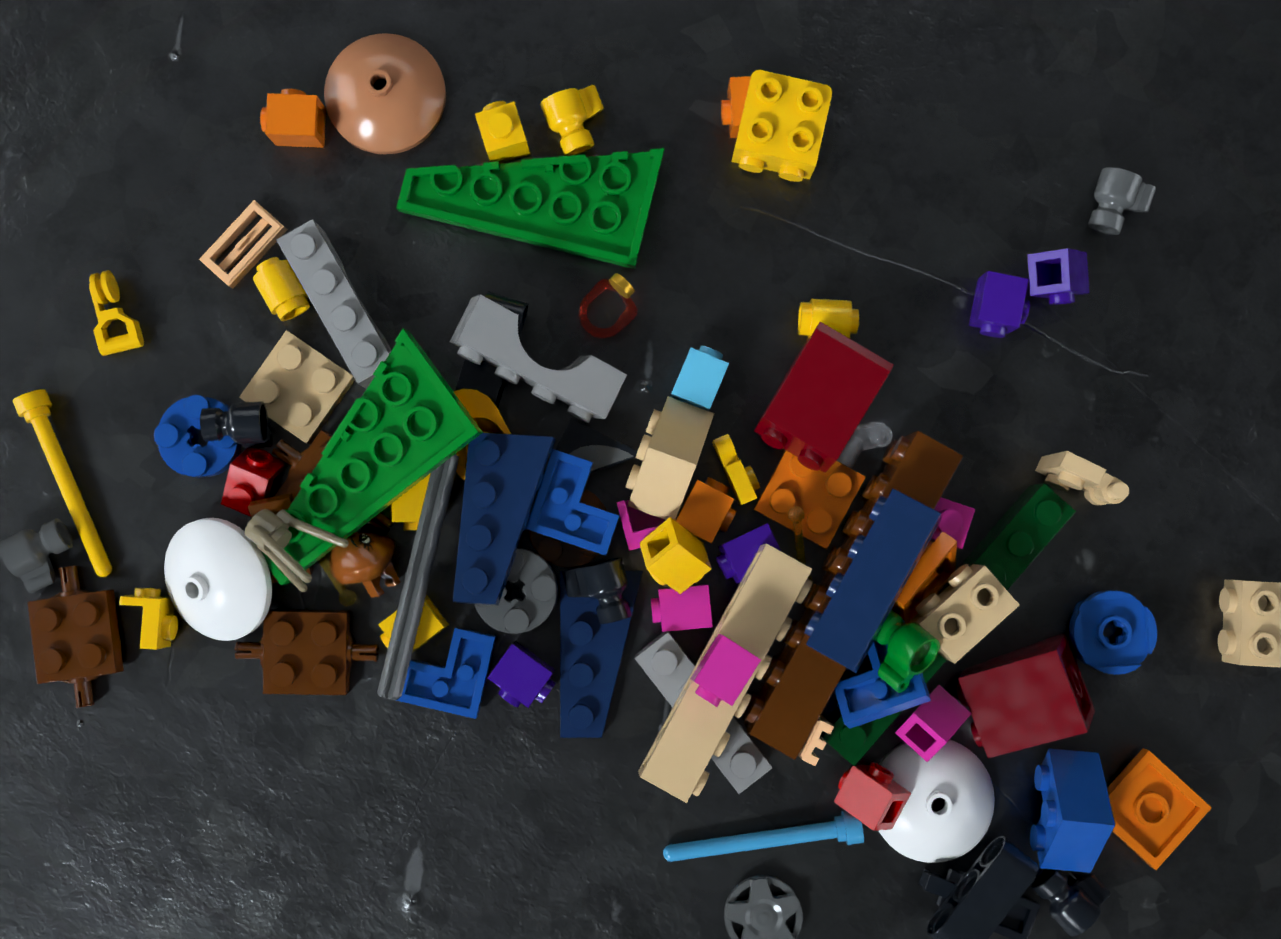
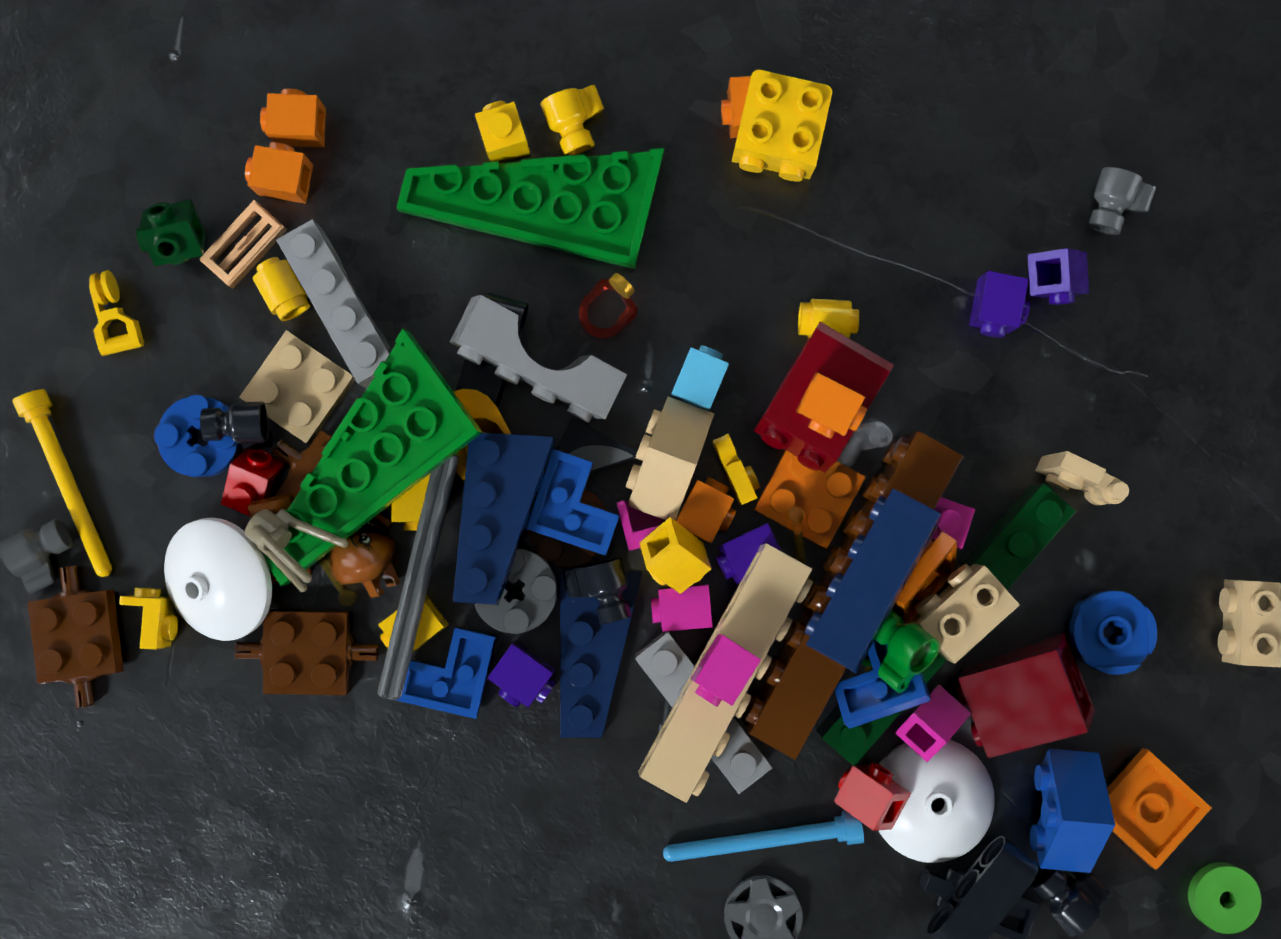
nougat dish [324,33,446,155] -> none
light nougat tile [798,715,834,766] -> none
none -> dark green brick [136,199,206,266]
none -> orange brick [245,142,313,204]
none -> orange brick [796,373,867,439]
none -> bright green piece [1188,862,1262,934]

